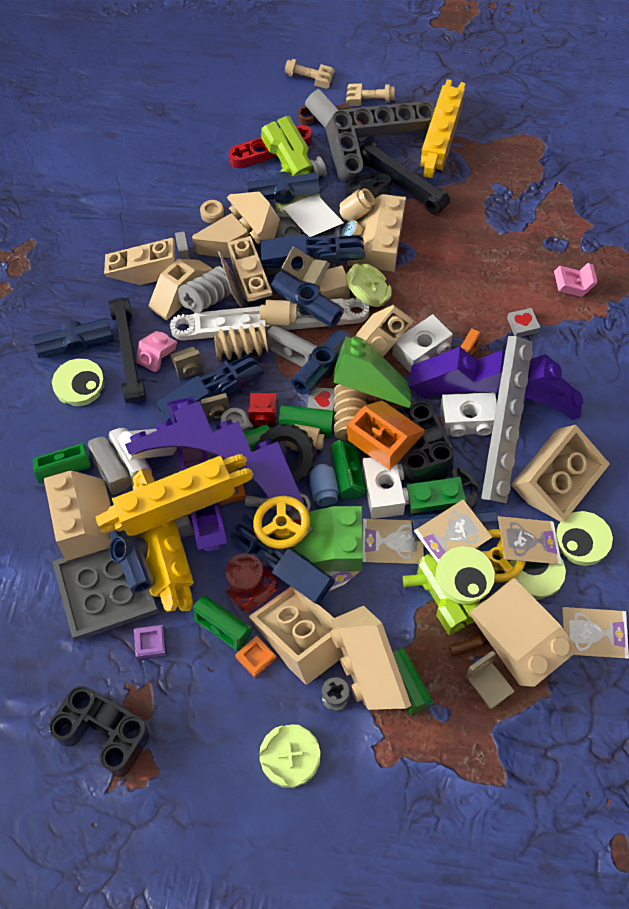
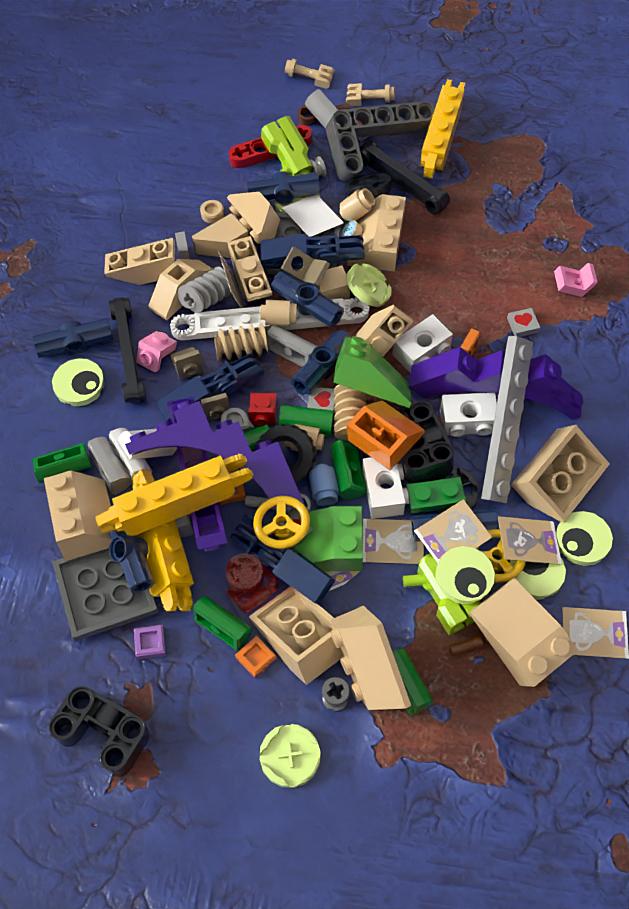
dark tan bracket [465,651,514,709] -> none

